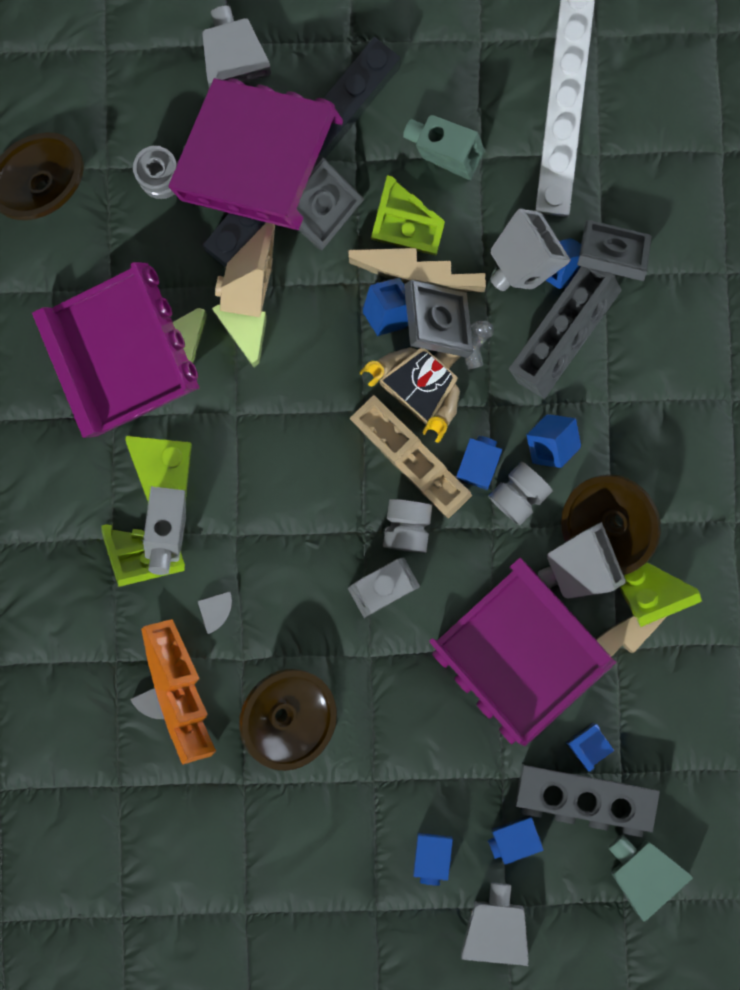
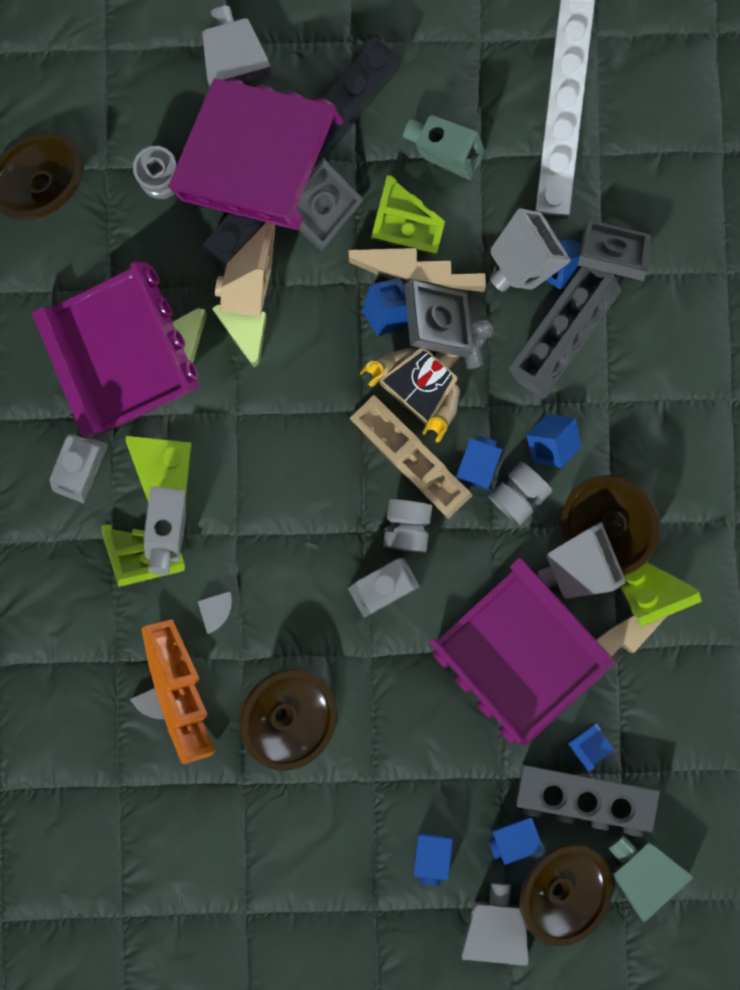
none -> light grey torso [49,432,109,504]
none -> dark brown dish [520,844,613,946]

